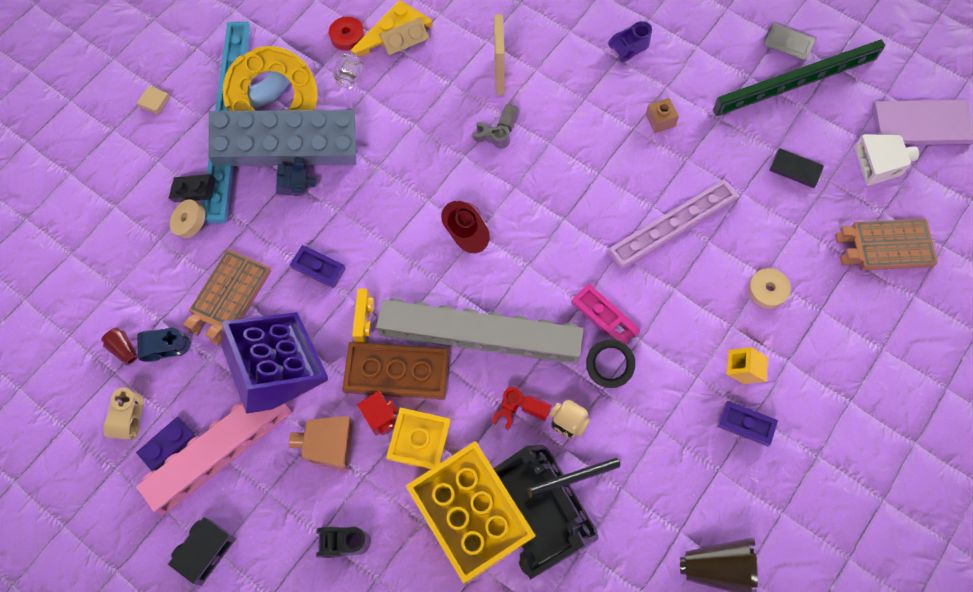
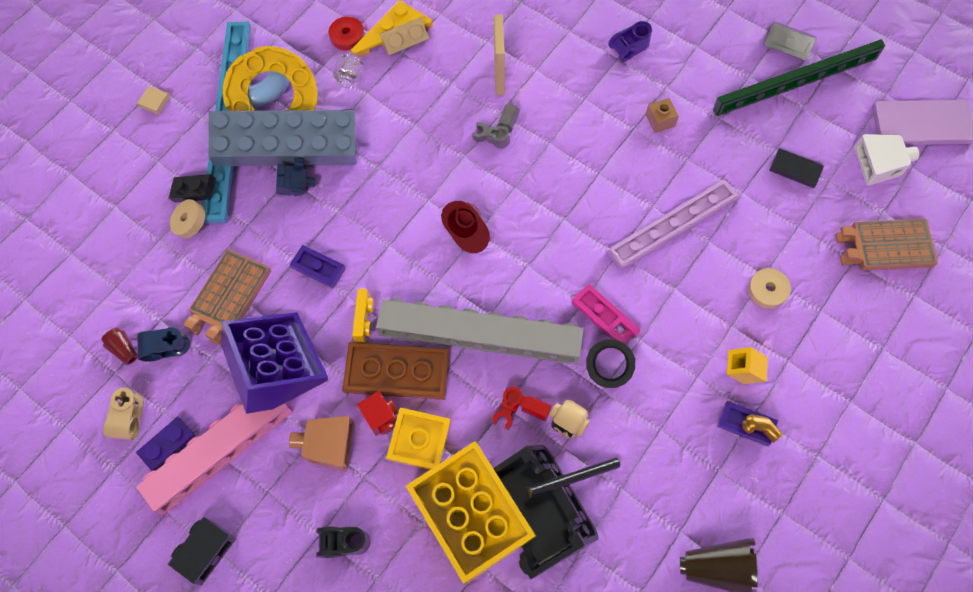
none -> pearl gold arm [741,414,783,443]

